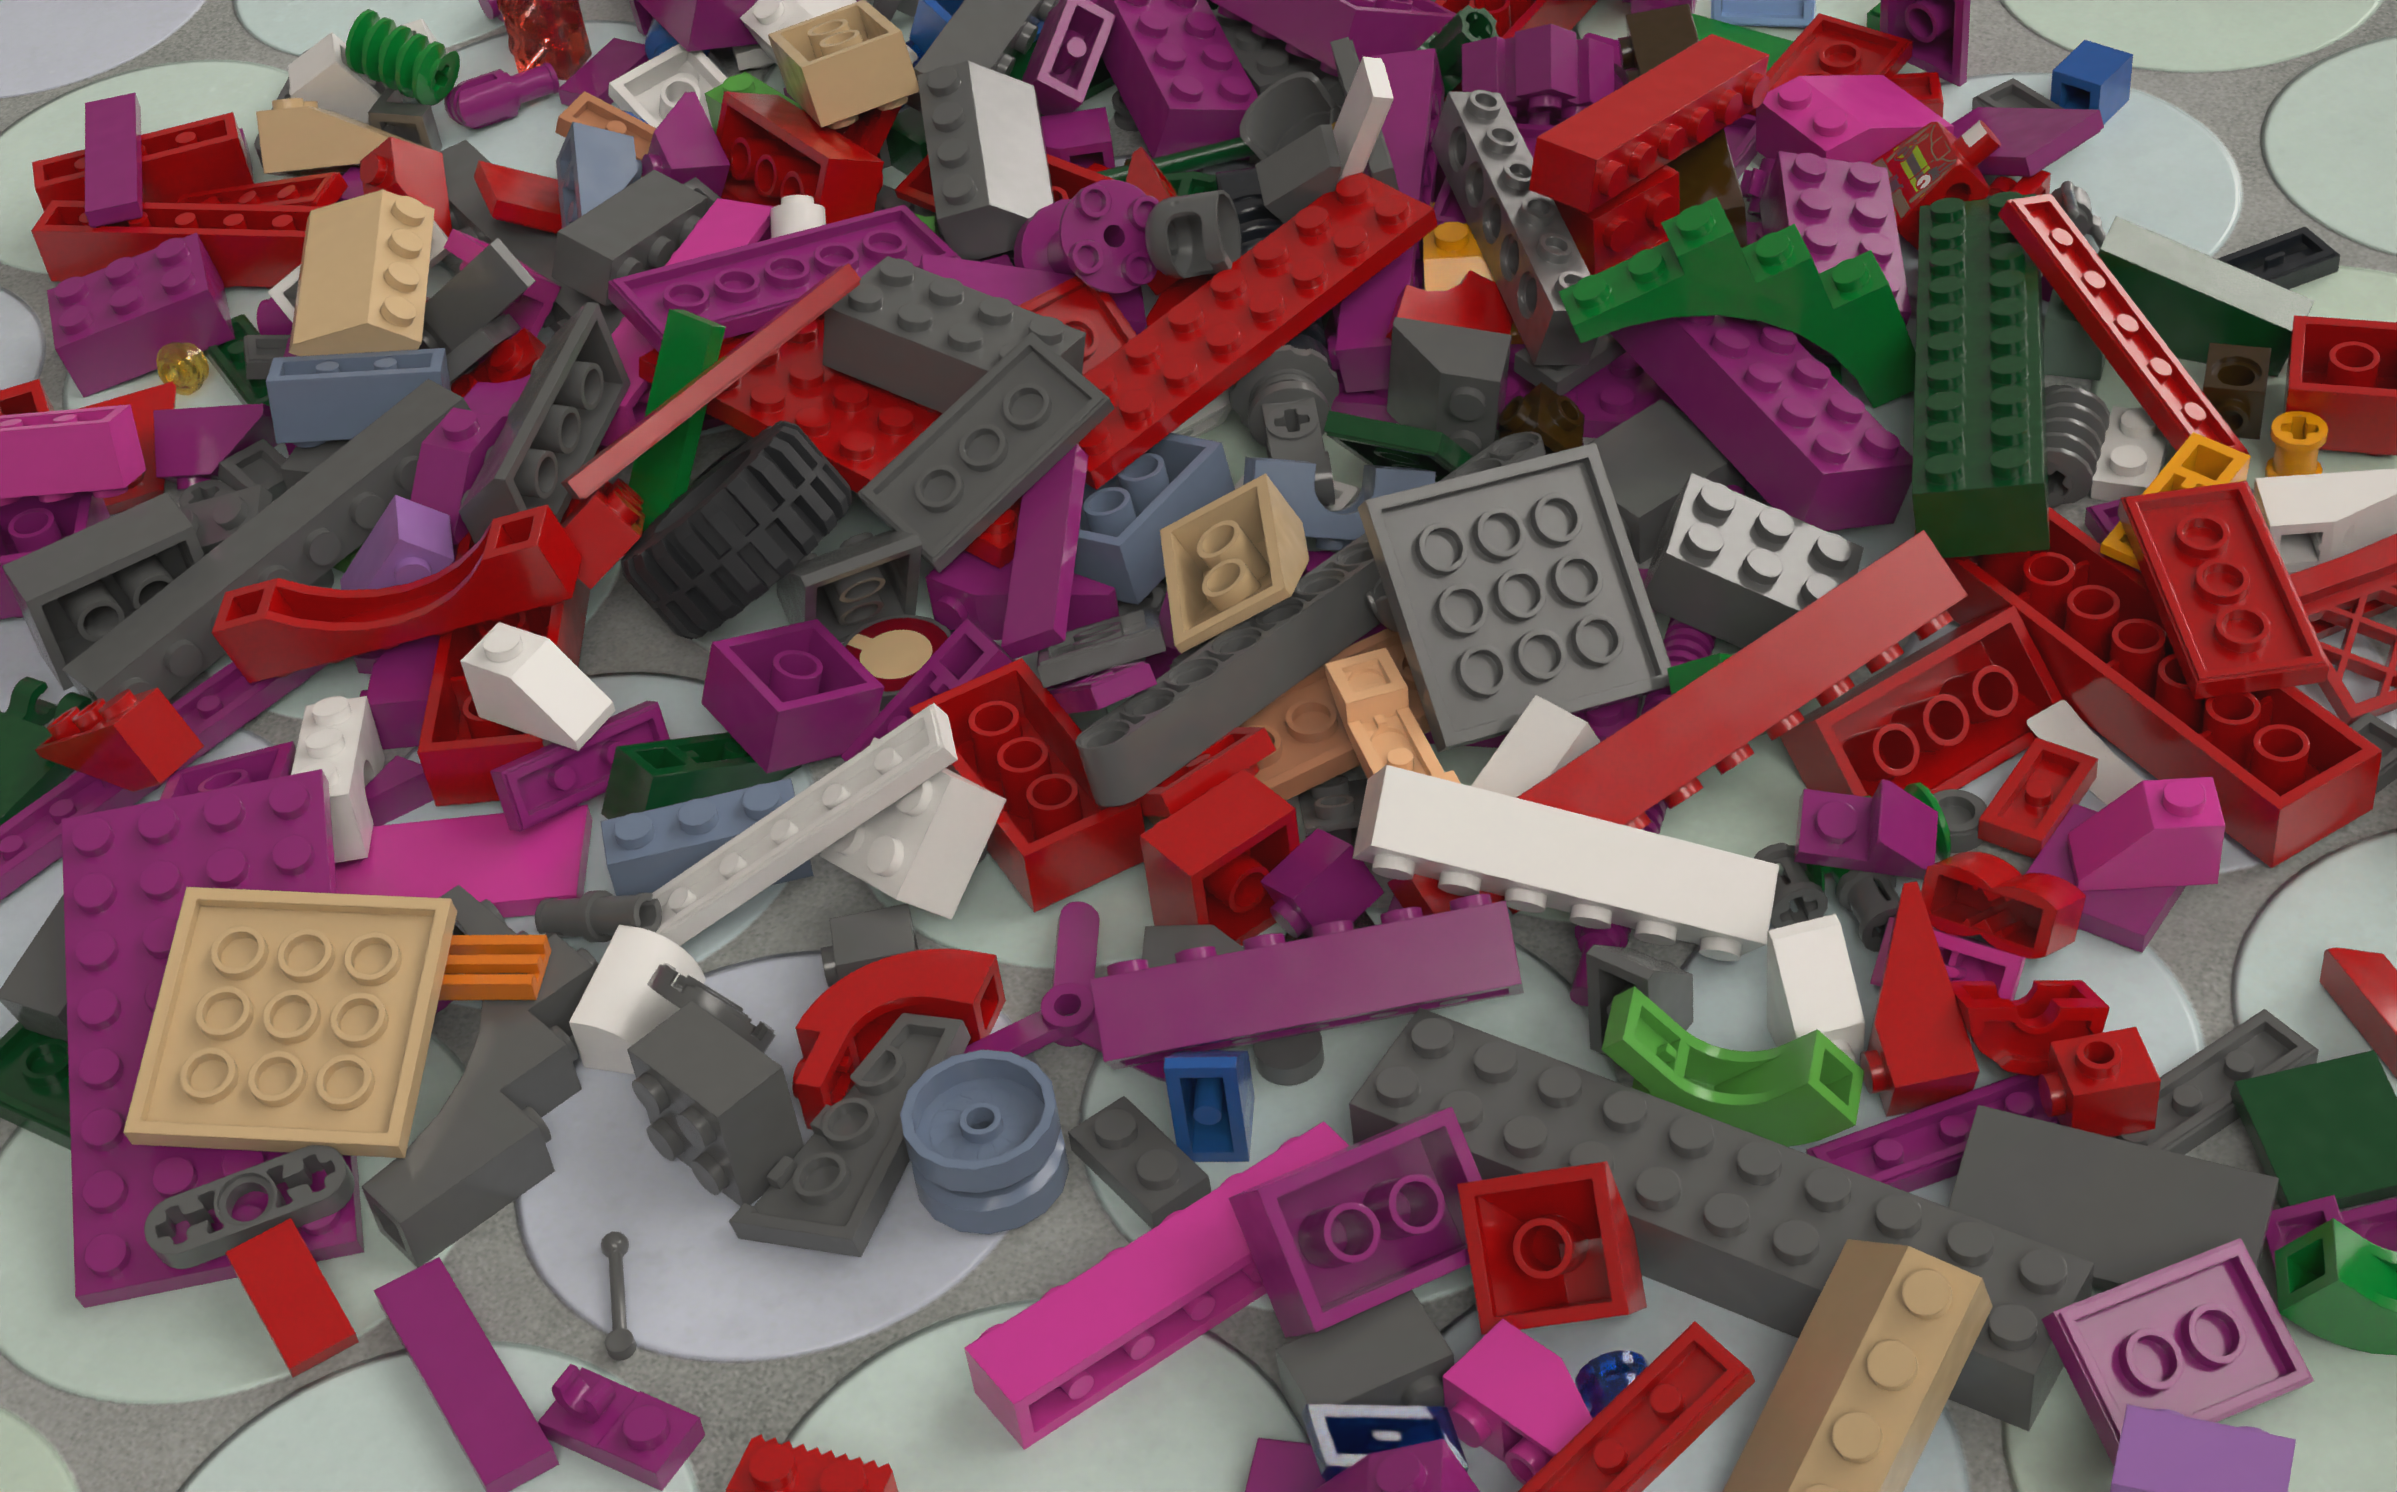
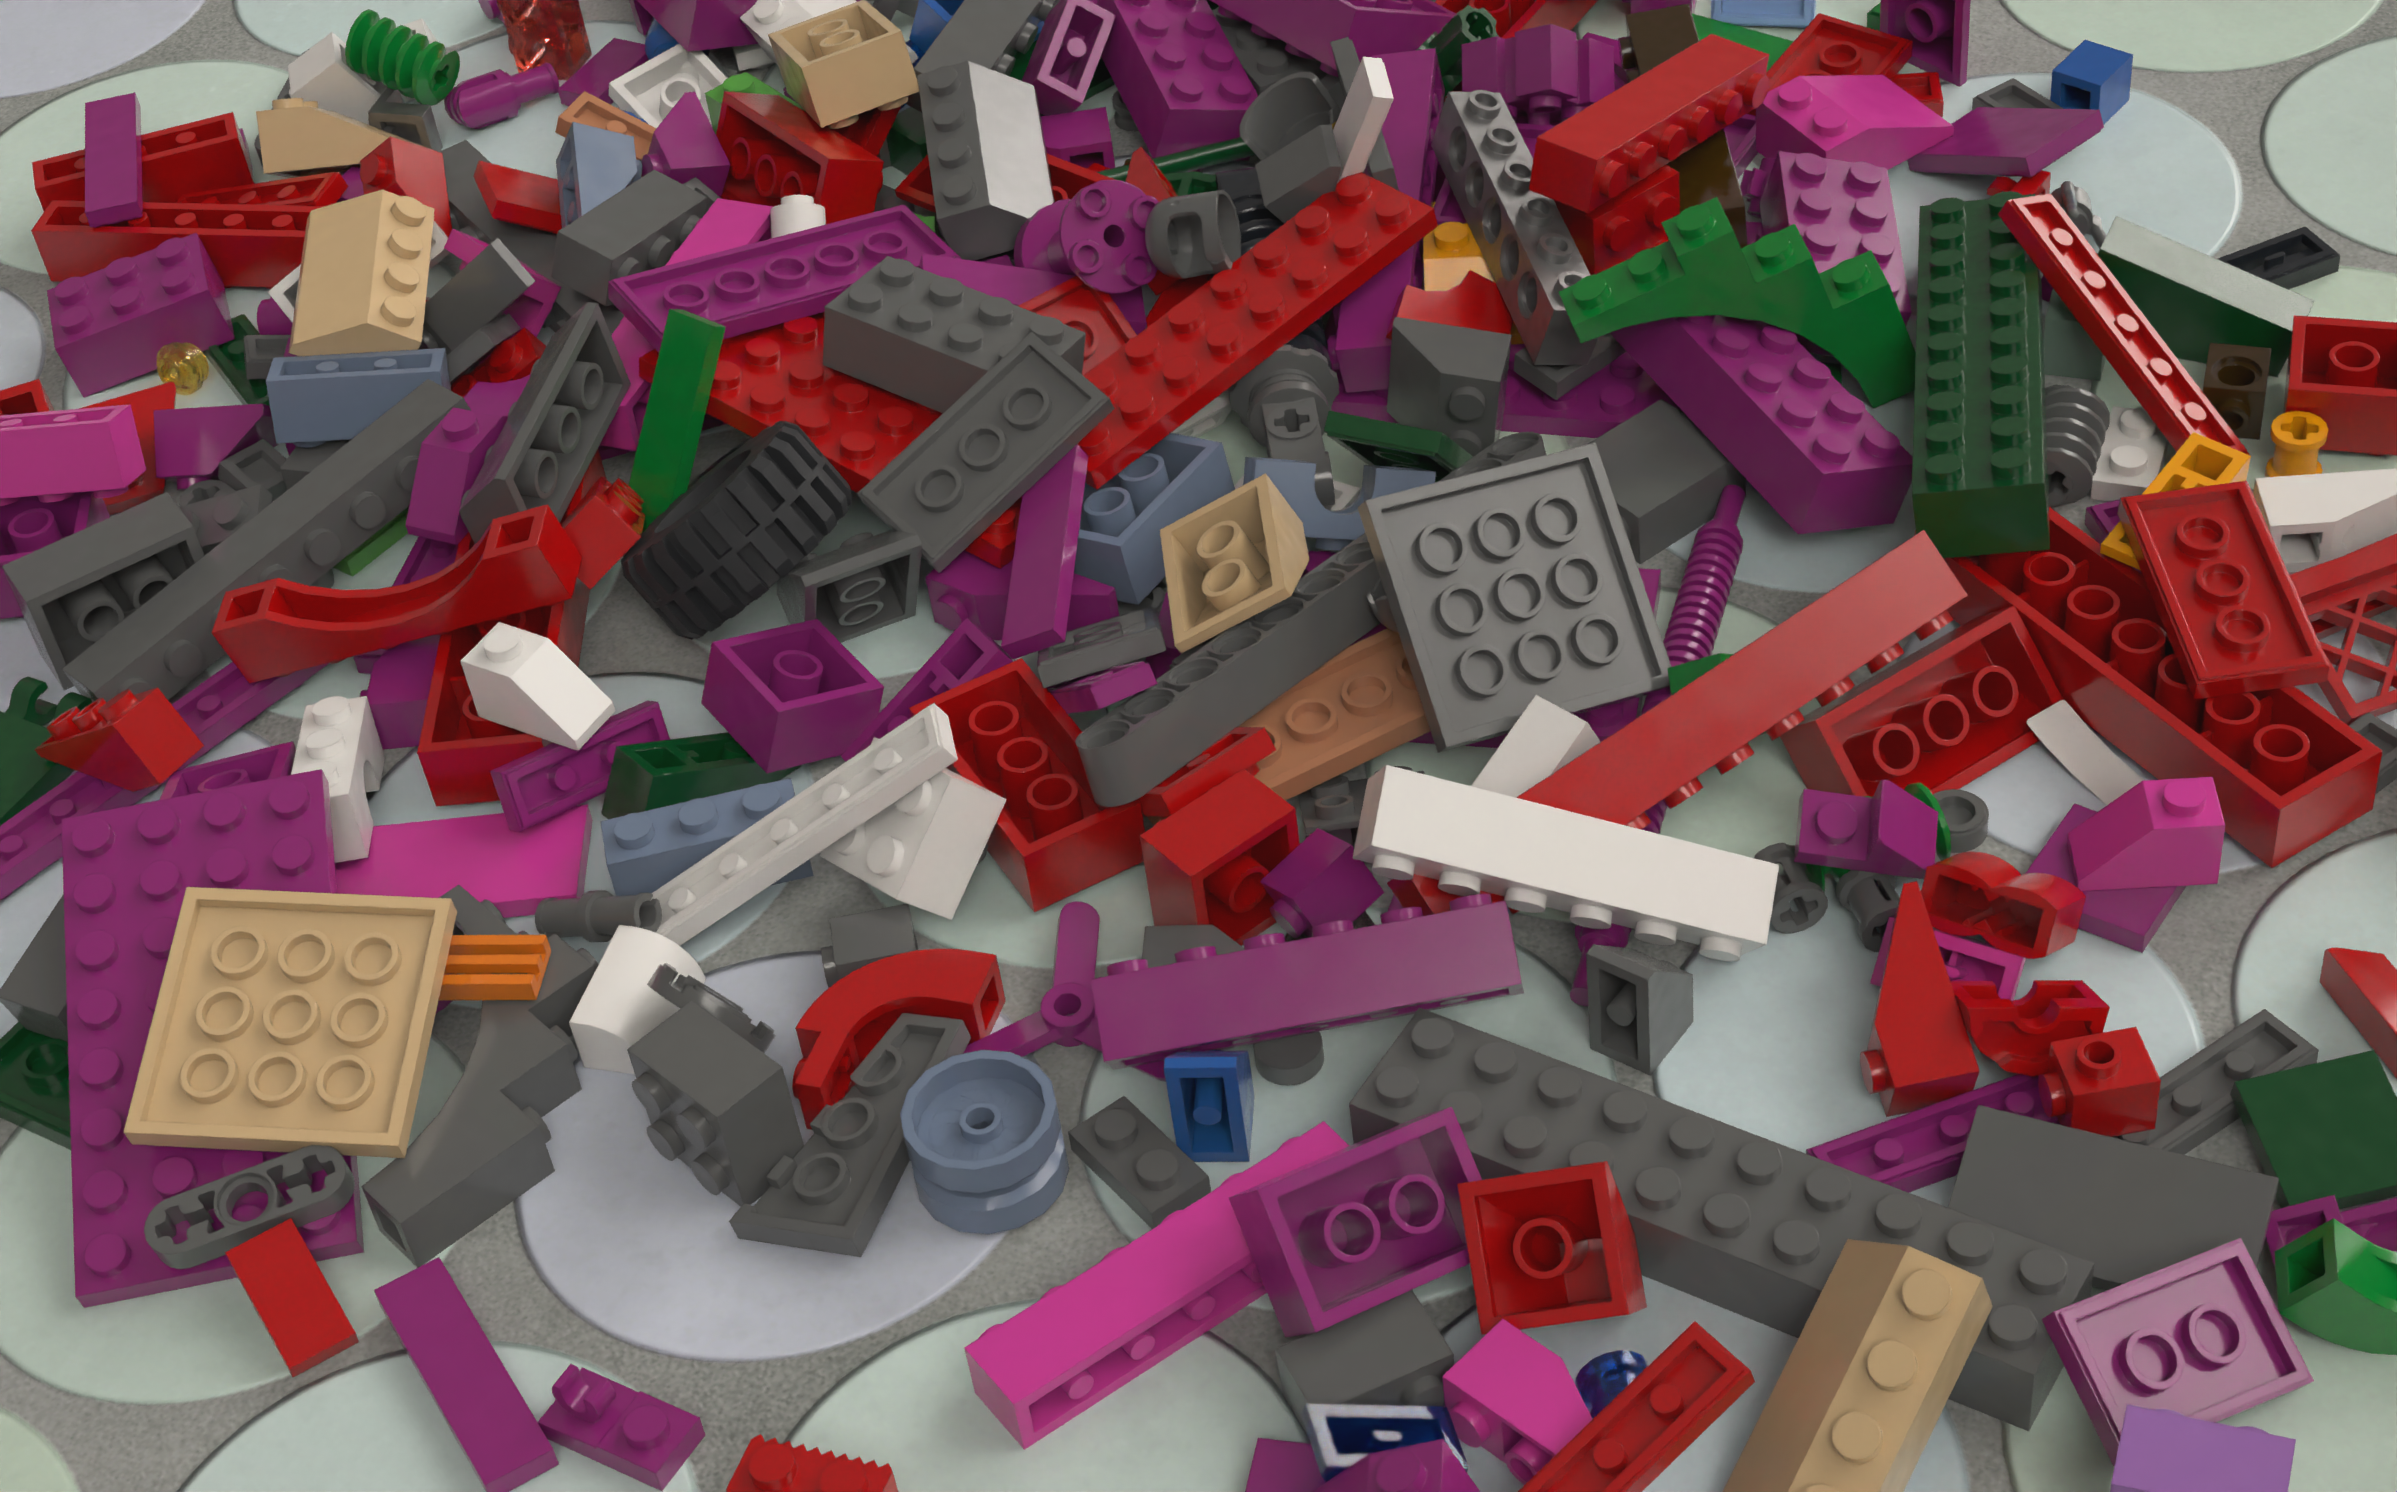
medium lavender brick [340,495,454,590] -> none
magenta piece [365,755,434,826] -> none
red tile [561,263,861,500] -> none
dark grey hinge [601,1232,637,1361] -> none
tile [843,614,951,711] -> none
light nougat slope [1325,648,1461,784] -> none
dark brown brick [1499,382,1585,455] -> none
bright green arch [1602,986,1864,1147] -> none
dark grey brick [1644,473,1864,648] -> none
white slope [1767,914,1865,1067] -> none
red torso [1871,120,2001,250] -> none
red plate [1978,737,2098,859] -> none

